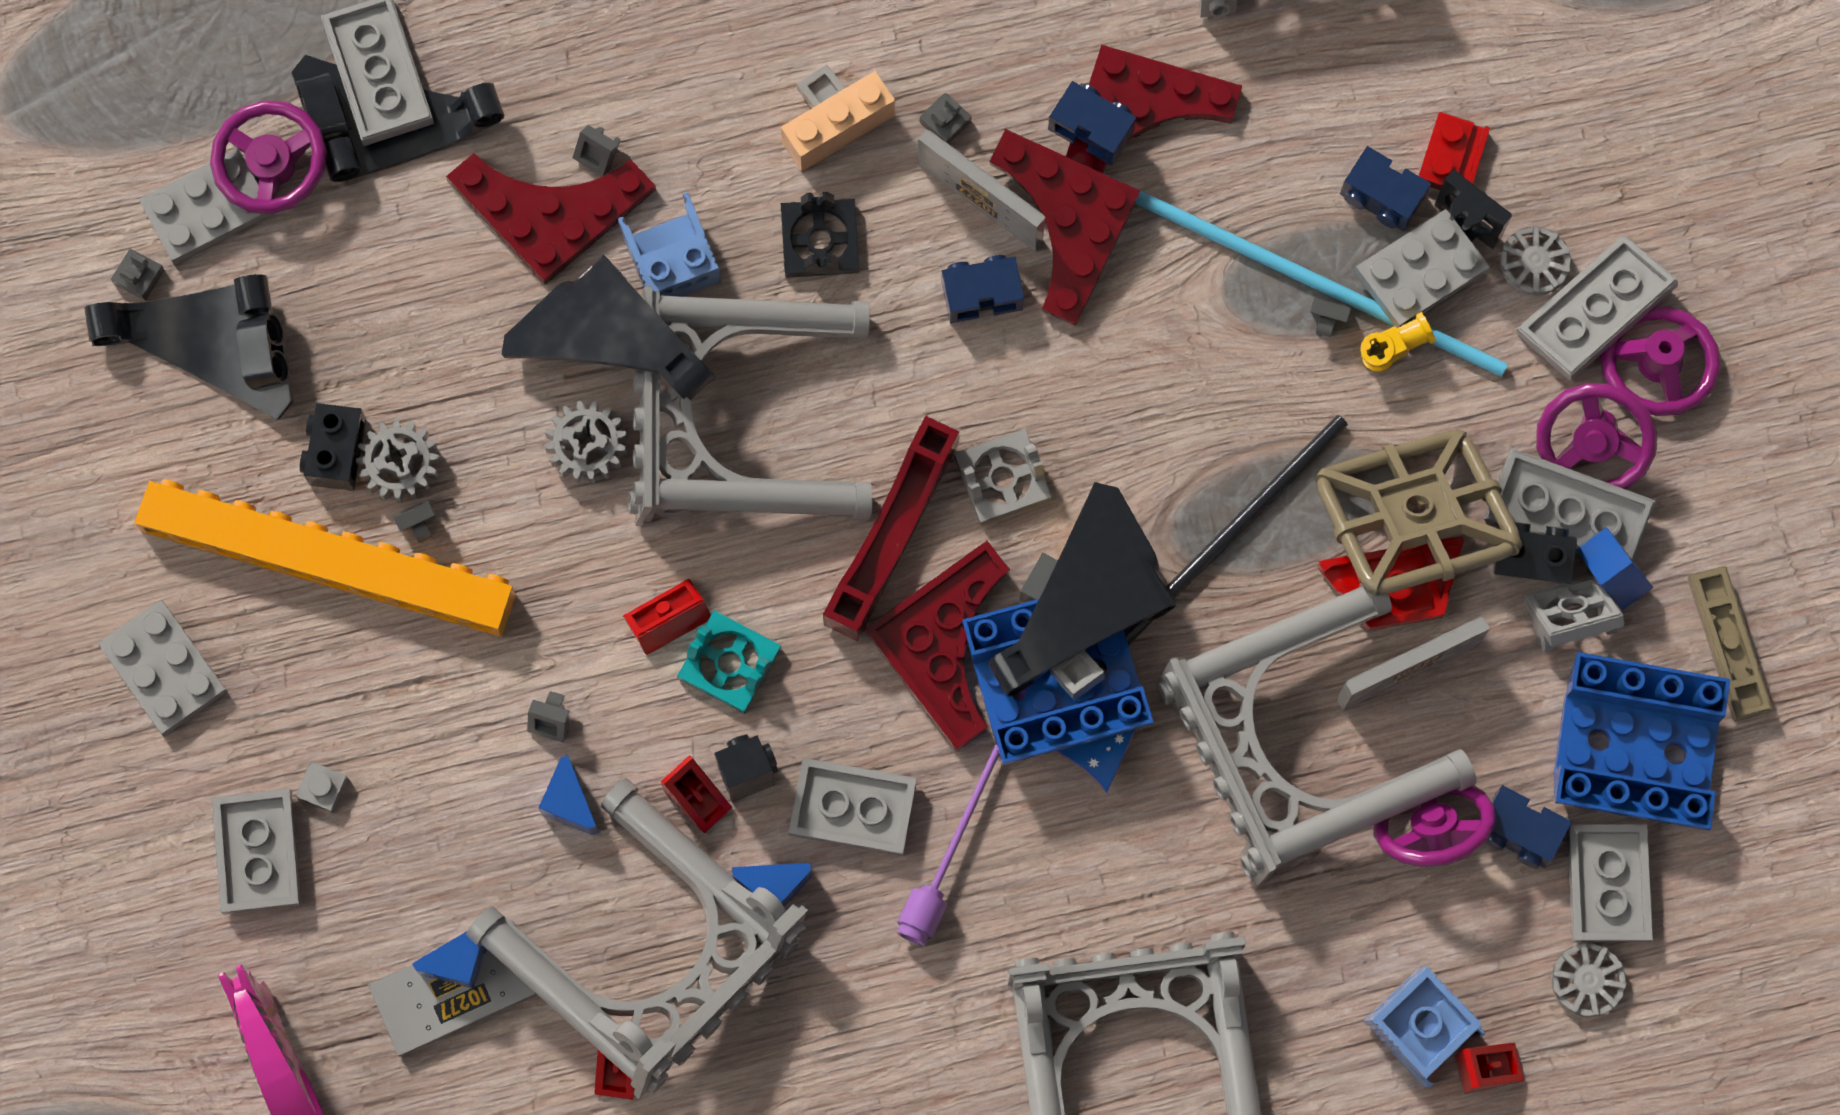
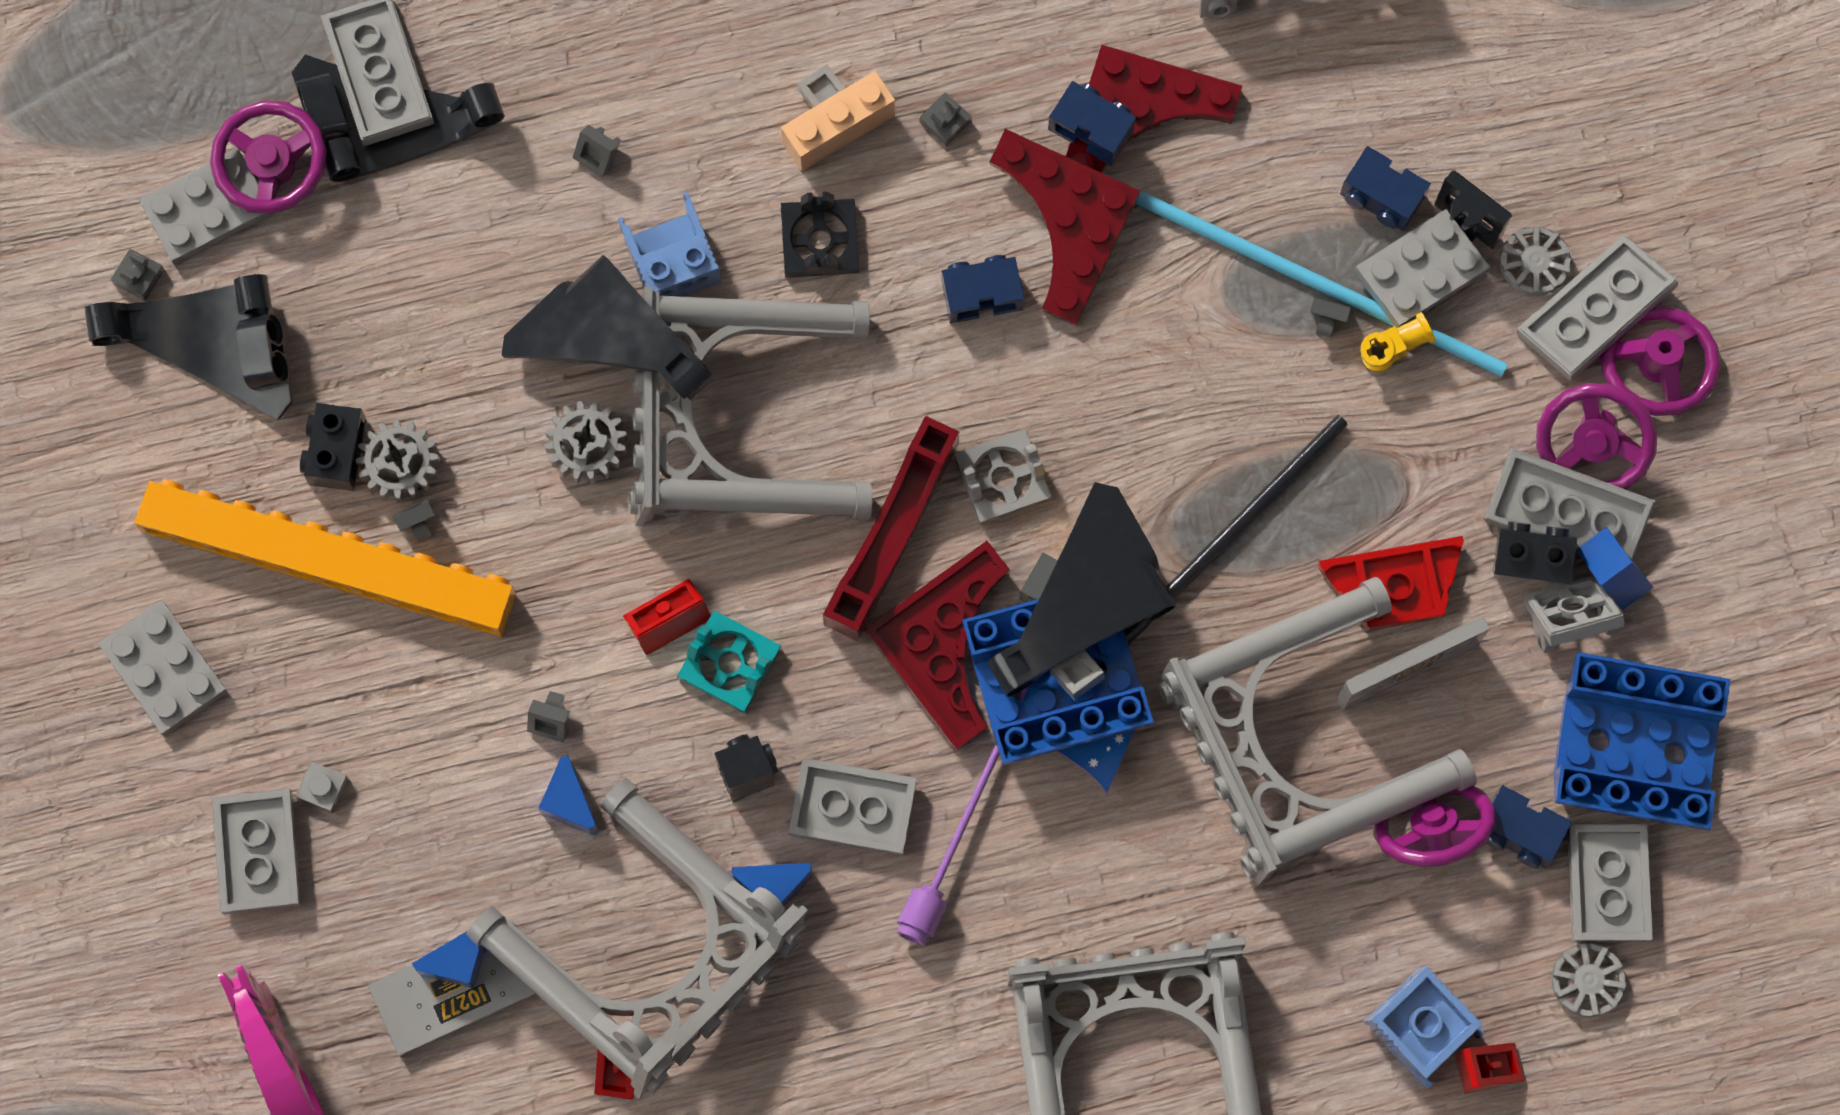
dark red plate [446,153,656,285] -> none
red slope [661,755,733,833] -> none
light grey tile [918,130,1045,251] -> none
dark tan plate [1315,429,1523,596] -> none
red plate [1418,112,1490,190] -> none
dark tan plate [1687,565,1773,722] -> none

